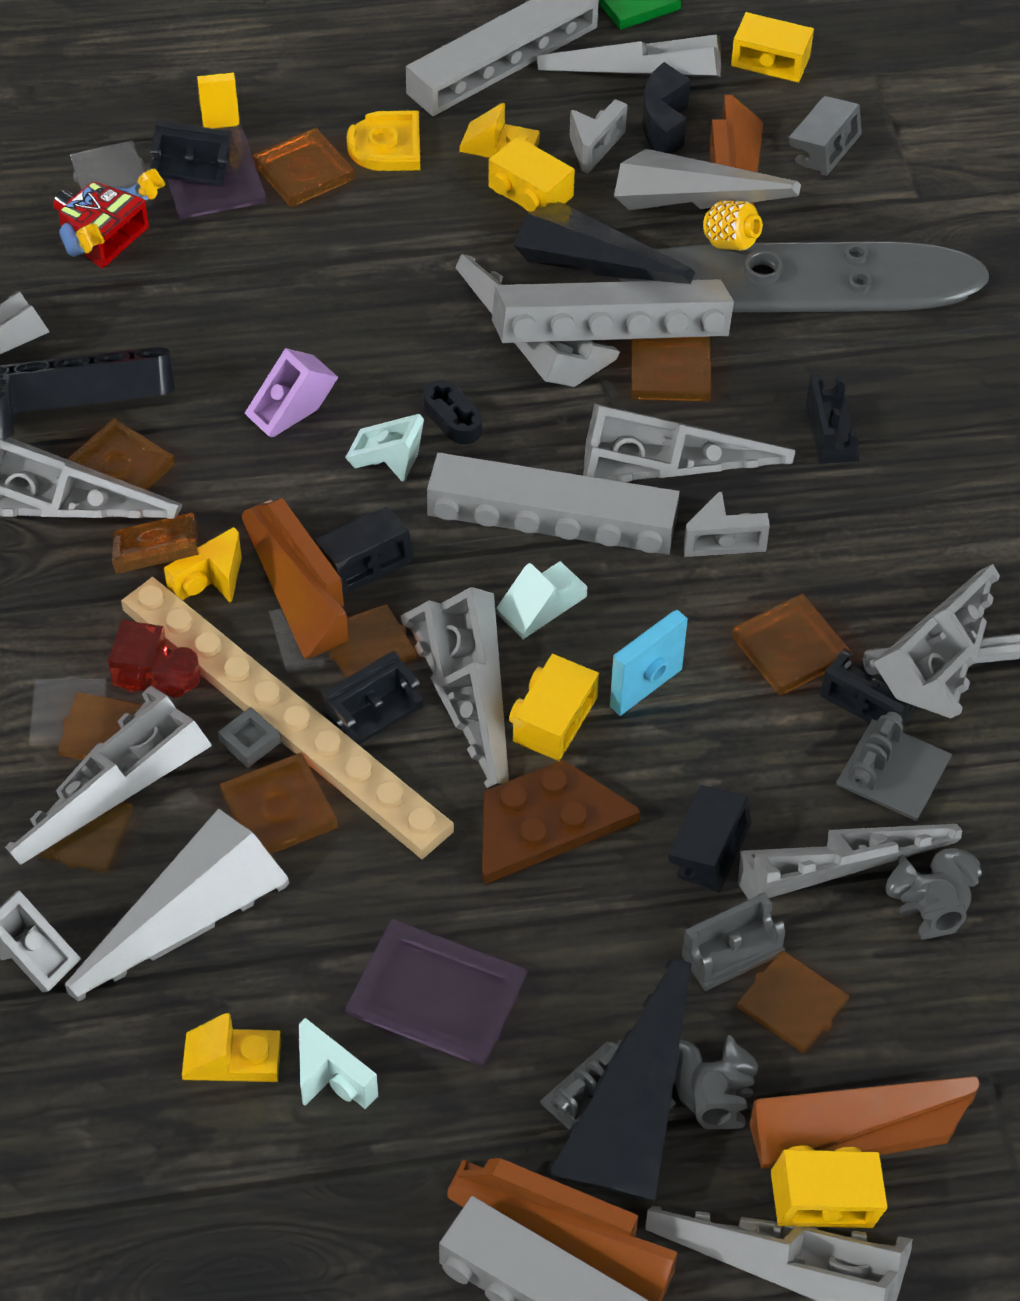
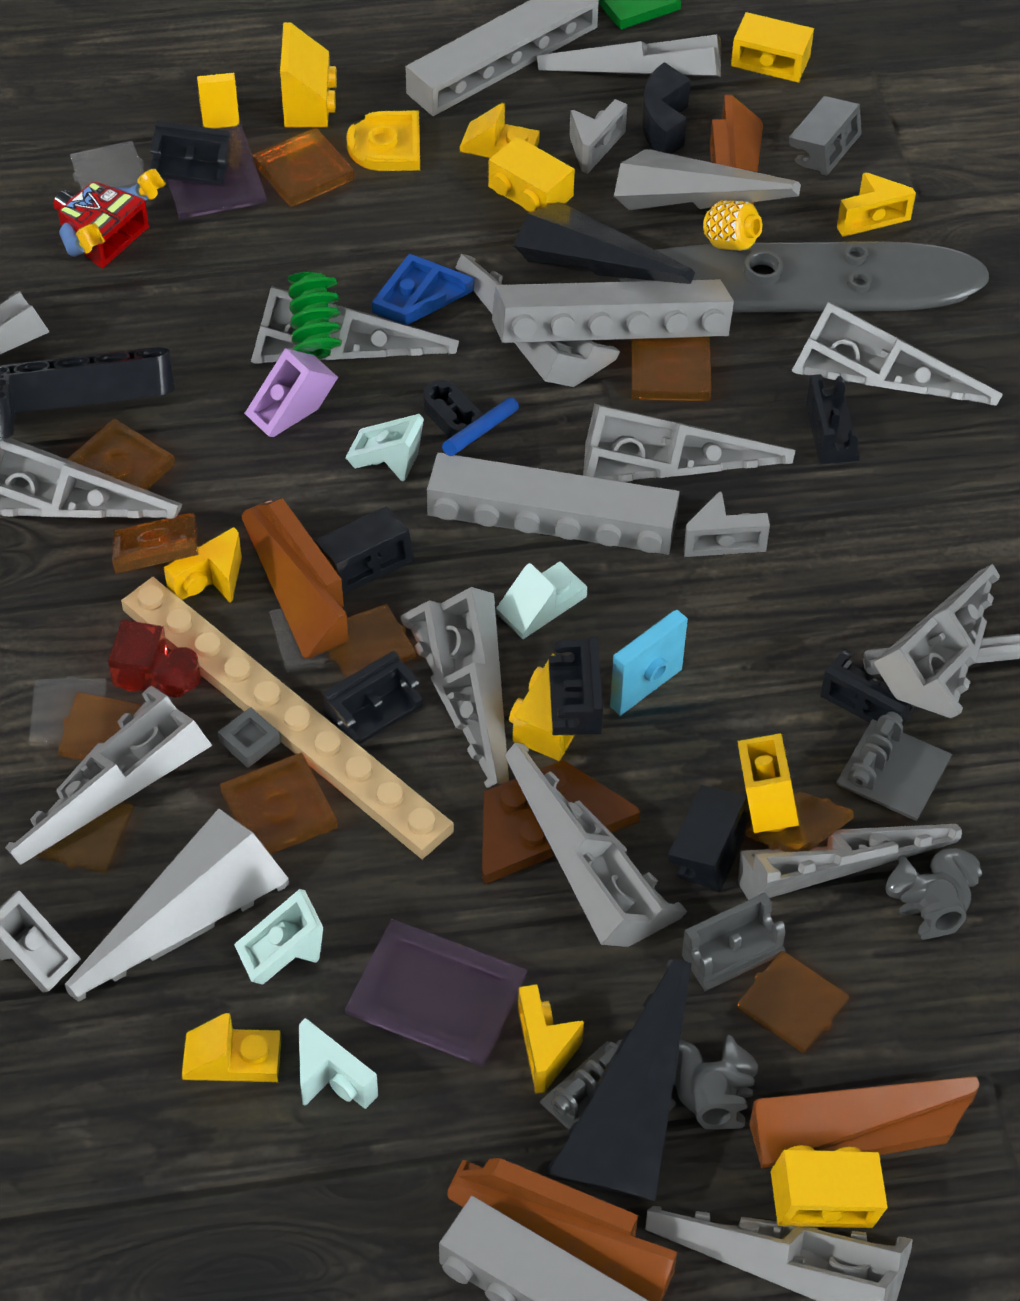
clear orange tile [732,593,851,696] -> none
none -> light aqua slope [234,889,323,985]
none -> light grey wedge [251,286,459,363]
none -> yellow slope [280,22,337,127]
none -> green piece [288,272,342,359]
none -> blue wing [372,253,474,325]
none -> blue bar [442,397,519,456]
none -> light grey wedge [504,743,687,947]
none -> yellow slope [518,984,584,1094]
none -> black hinge [548,636,603,735]
none -> yellow brick [737,733,799,833]
none -> clear orange piece [746,791,854,852]
none -> light grey wedge [792,301,1003,406]
none -> yellow slope [837,173,916,237]

